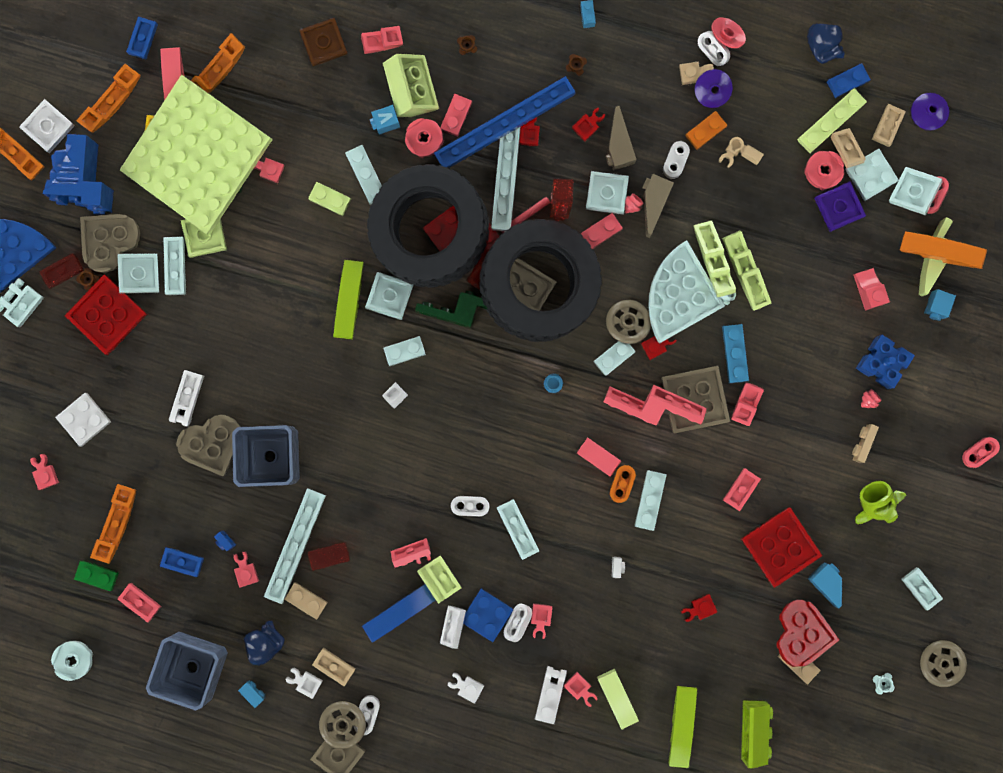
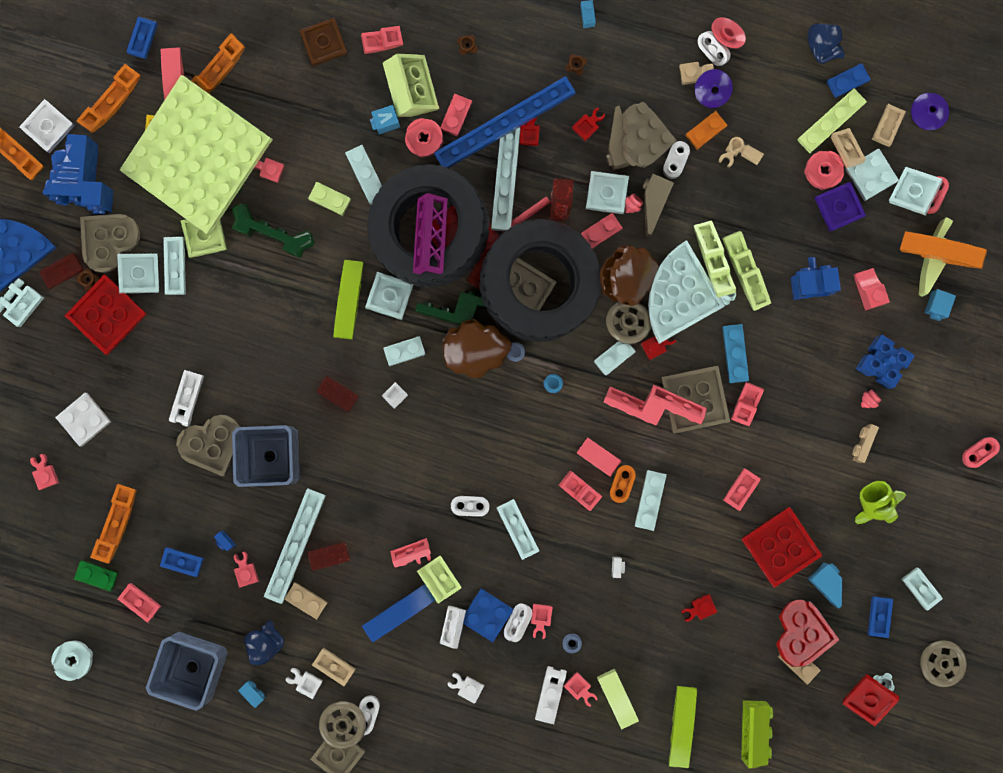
none -> dark green plate [231,203,315,258]
none -> clear red plate [316,376,360,412]
none -> magenta fence [413,193,448,274]
none -> reddish brown piece [442,319,512,378]
none -> sand blue plate [507,342,525,362]
none -> coral slope [559,470,602,511]
none -> sand blue plate [562,633,582,653]
none -> reddish brown piece [600,245,659,306]
none -> dark tan plate [622,102,677,168]
none -> blue brick [791,257,841,300]
none -> red plate [843,674,899,726]
none -> blue plate [868,596,893,638]

